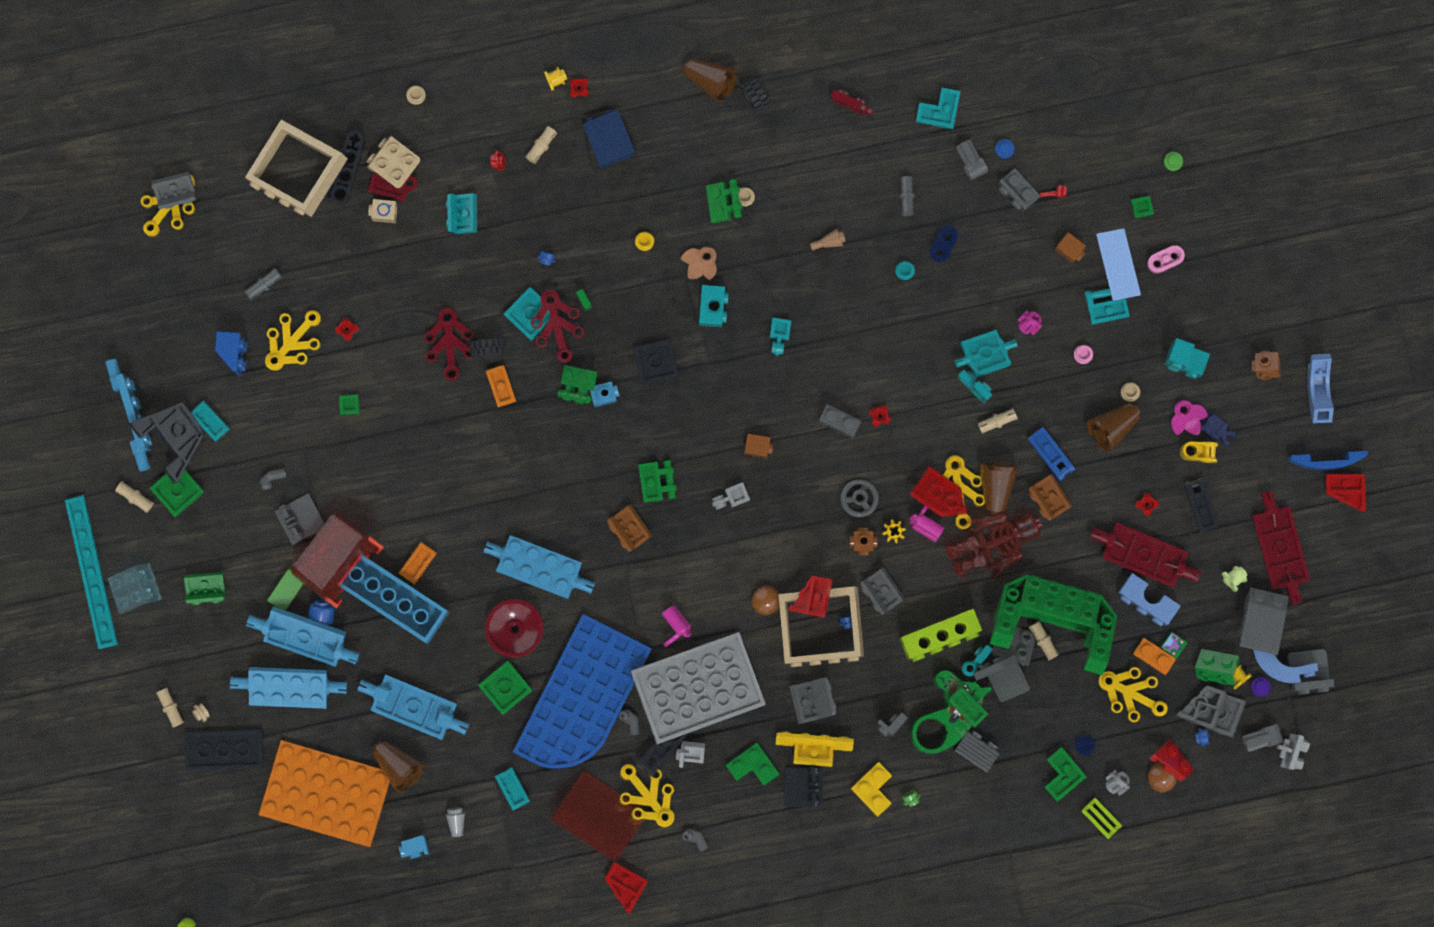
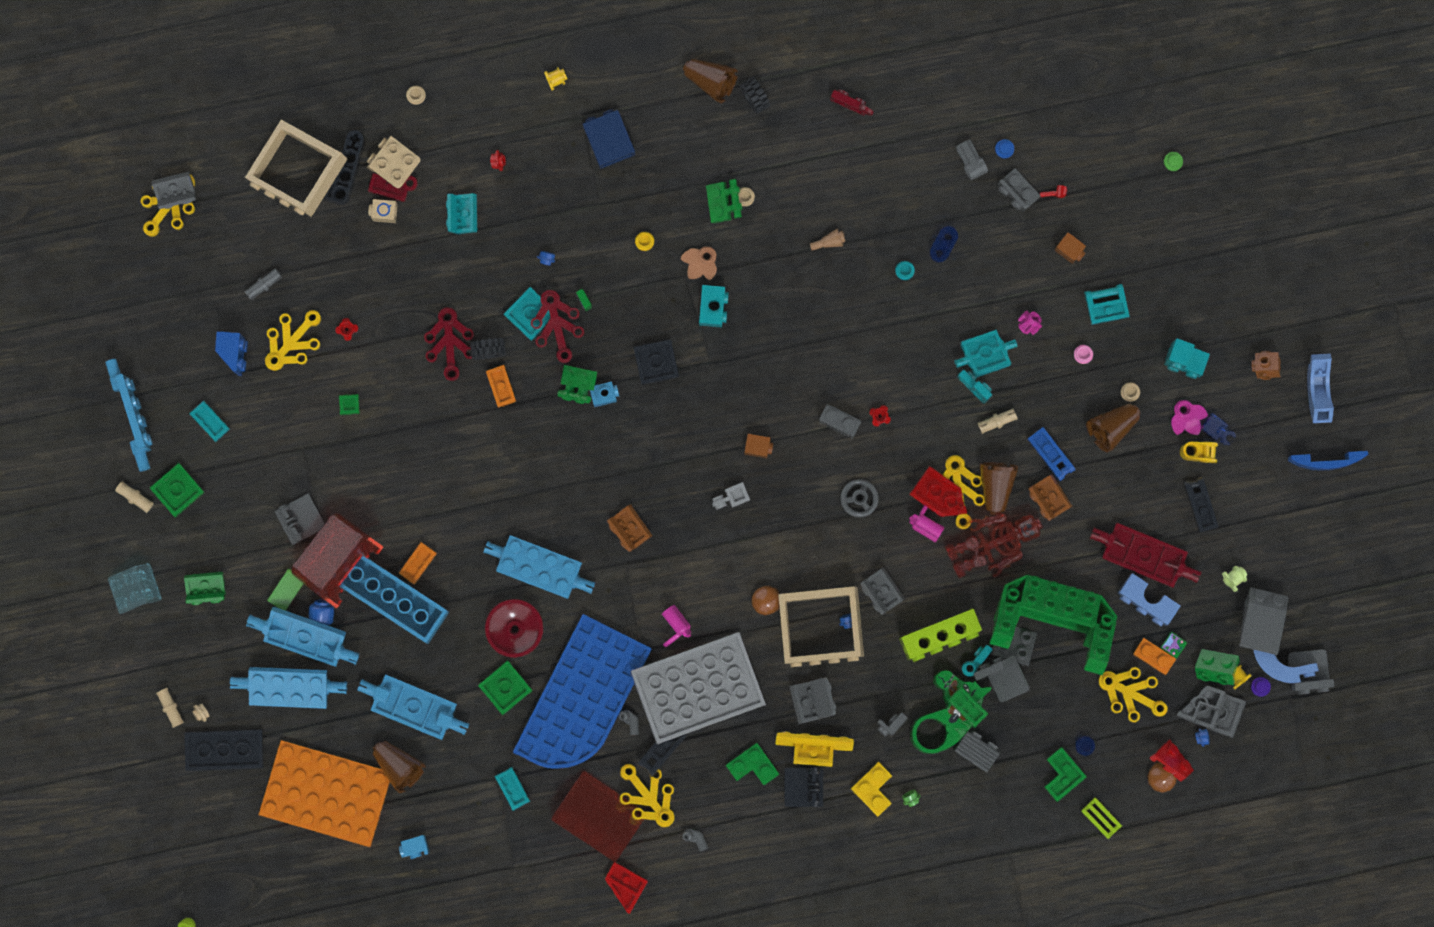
teal tile [65,495,118,649] -> none
black wing [128,402,205,484] -> none
dark grey arm [260,468,286,490] -> none
light grey cone [446,807,465,837] -> none
tan pin [525,126,557,164] -> none
red plate [569,78,589,98] -> none
green plate [639,460,677,503] -> none
light grey bracket [676,741,705,768] -> none
teal plate [770,318,791,356] -> none
red wing [788,576,833,618] -> none
dark orange brick [850,528,877,556] -> none
yellow gear [882,520,906,544] -> none
dark grey pin [900,176,915,216] -> none
teal plate [916,88,960,129] -> none
tan pin [1029,621,1059,660] -> none
light blue sticker [1096,228,1141,301] -> none
light grey gear [1106,770,1130,796] -> none
green tile [1130,196,1154,219] -> none
red plate [1136,493,1159,516] -> none
bright pink plate [1147,246,1185,273] -> none
dark grey piece [1242,724,1284,752] -> none
dark red plate [1252,491,1310,605] -> none
light grey hips [1276,733,1310,770] -> none
red wing [1325,474,1366,512] -> none

